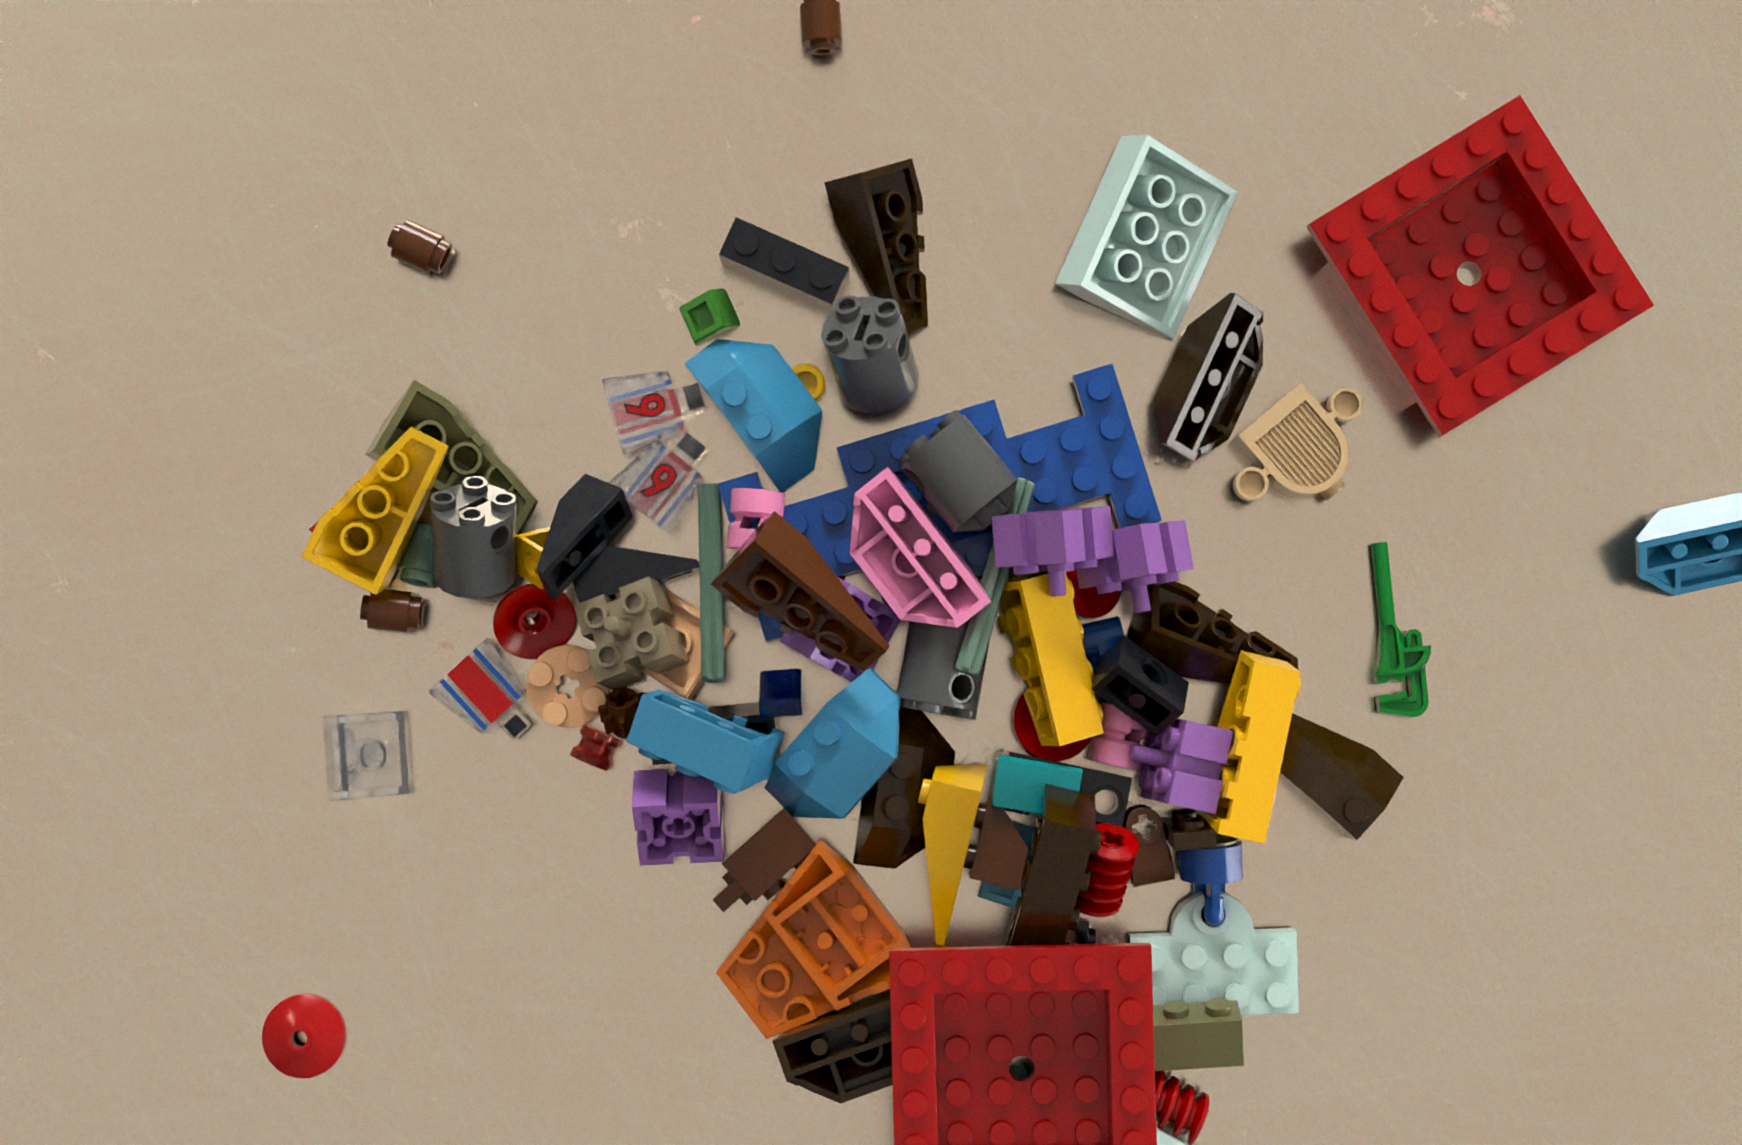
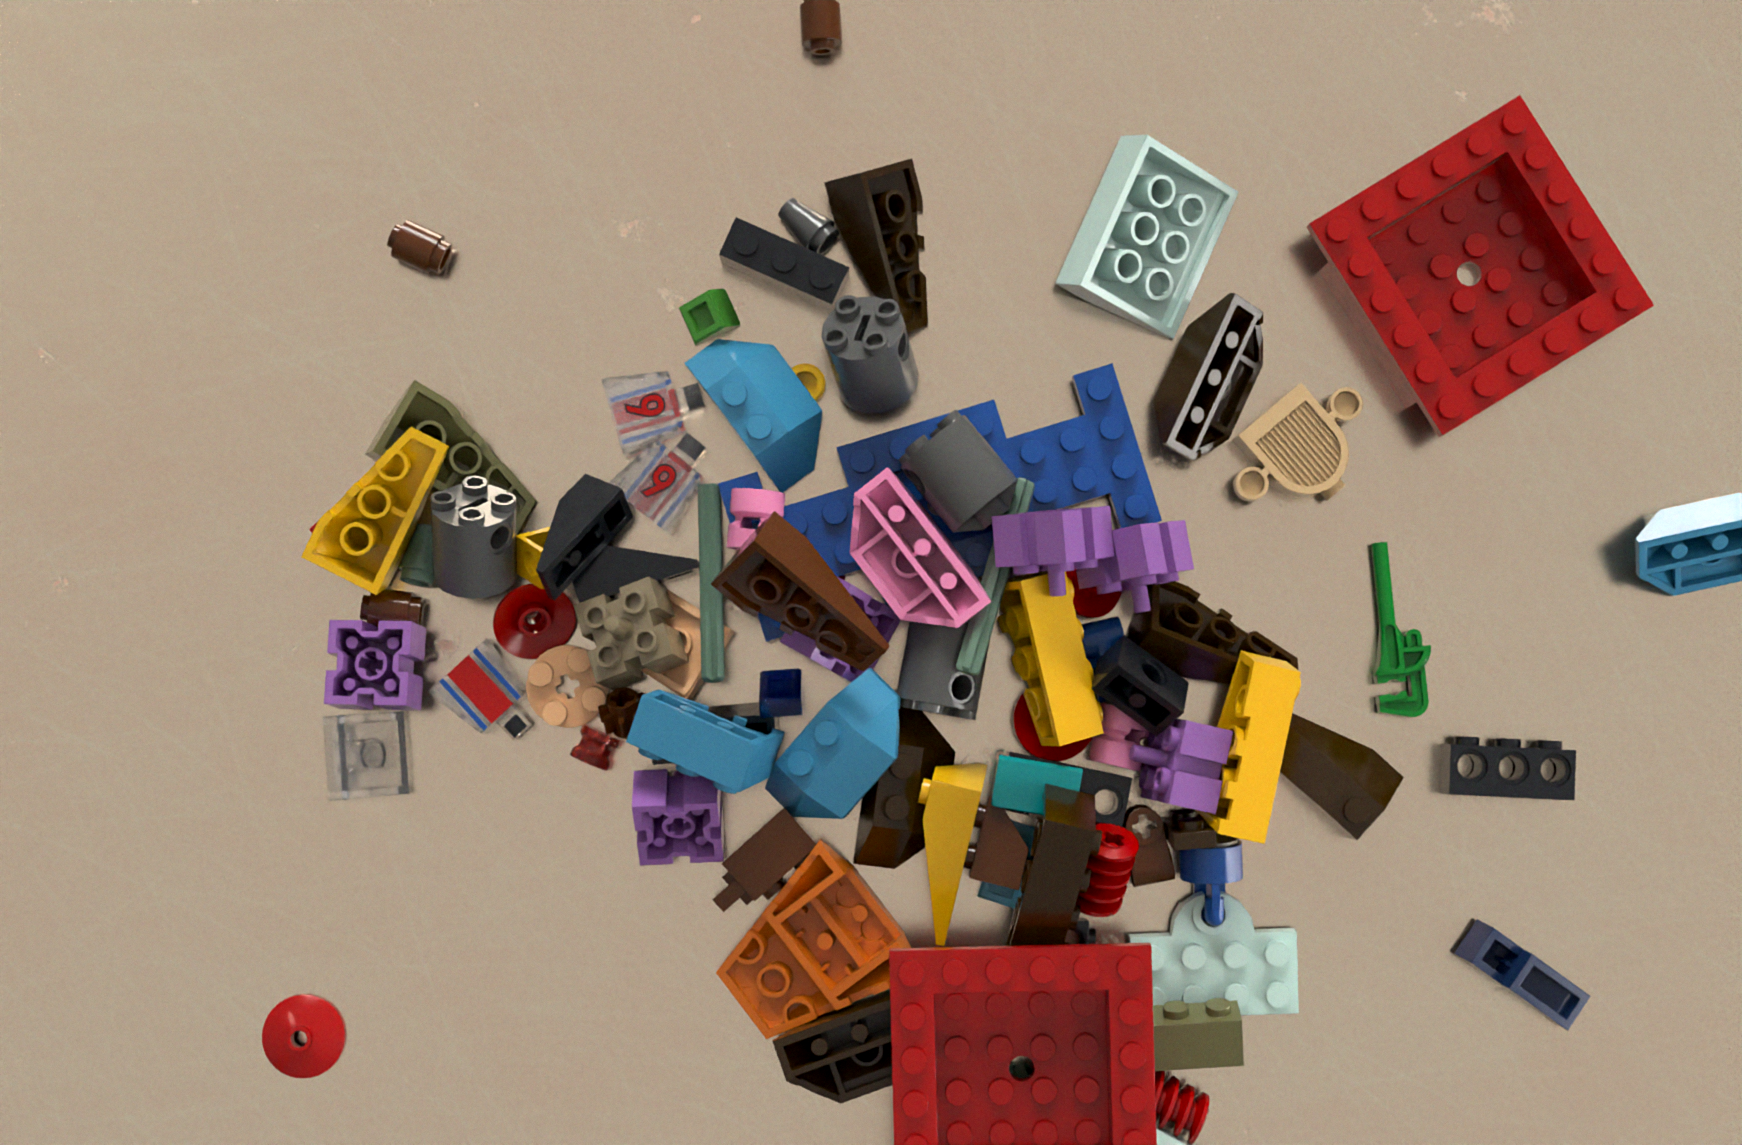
none -> medium lavender brick [324,620,426,711]
none -> dark grey cone [778,198,839,255]
none -> black brick [1439,736,1576,801]
none -> dark blue slope [1454,919,1591,1031]

